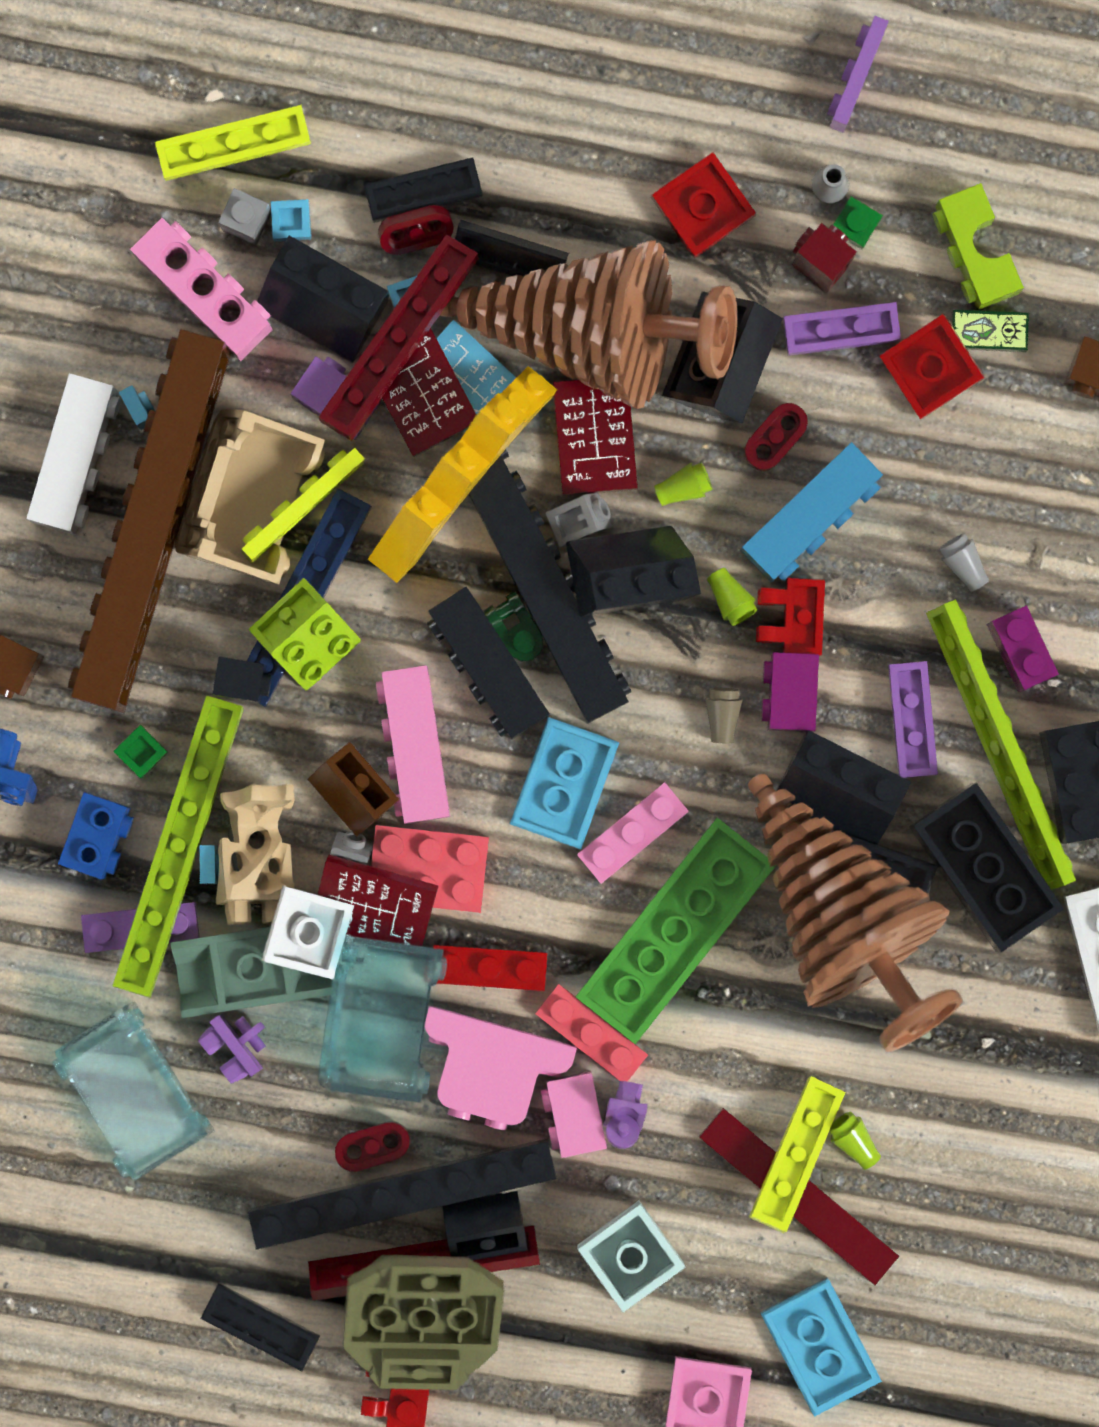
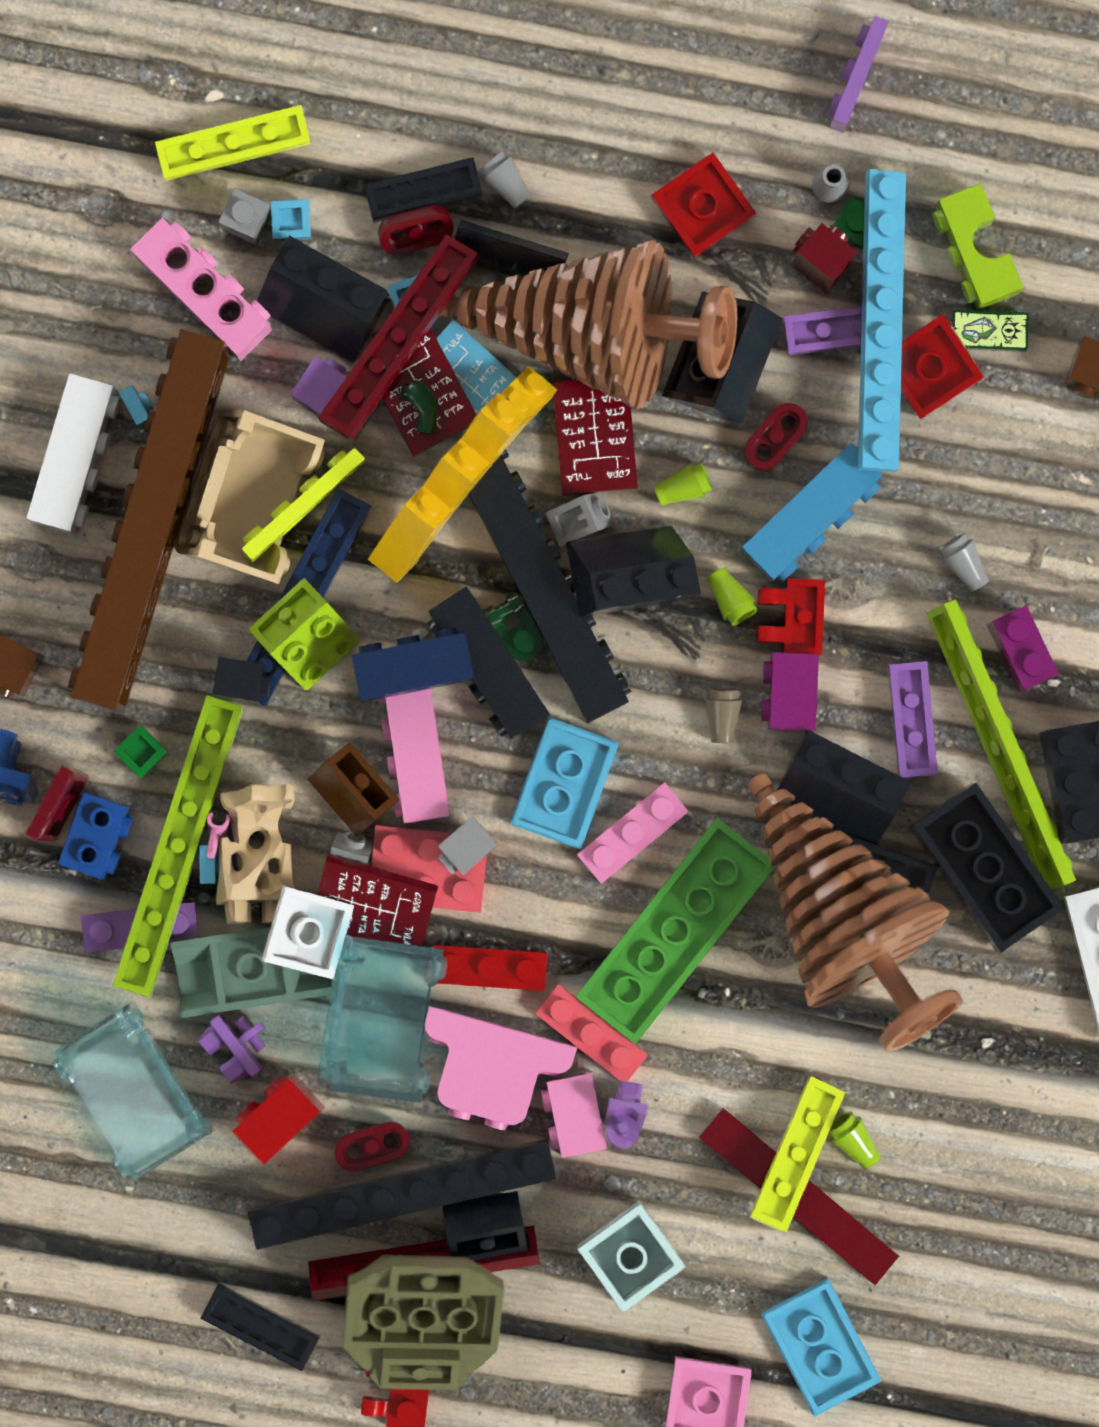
none -> dark red tile [25,765,89,842]
none -> bright pink hand [206,812,230,859]
none -> red brick [232,1074,325,1165]
none -> dark blue brick [352,628,475,702]
none -> dark green arm [401,380,439,435]
none -> light grey brick [438,816,498,875]
none -> light grey cone [479,151,532,209]
none -> medium azure plate [858,169,906,473]

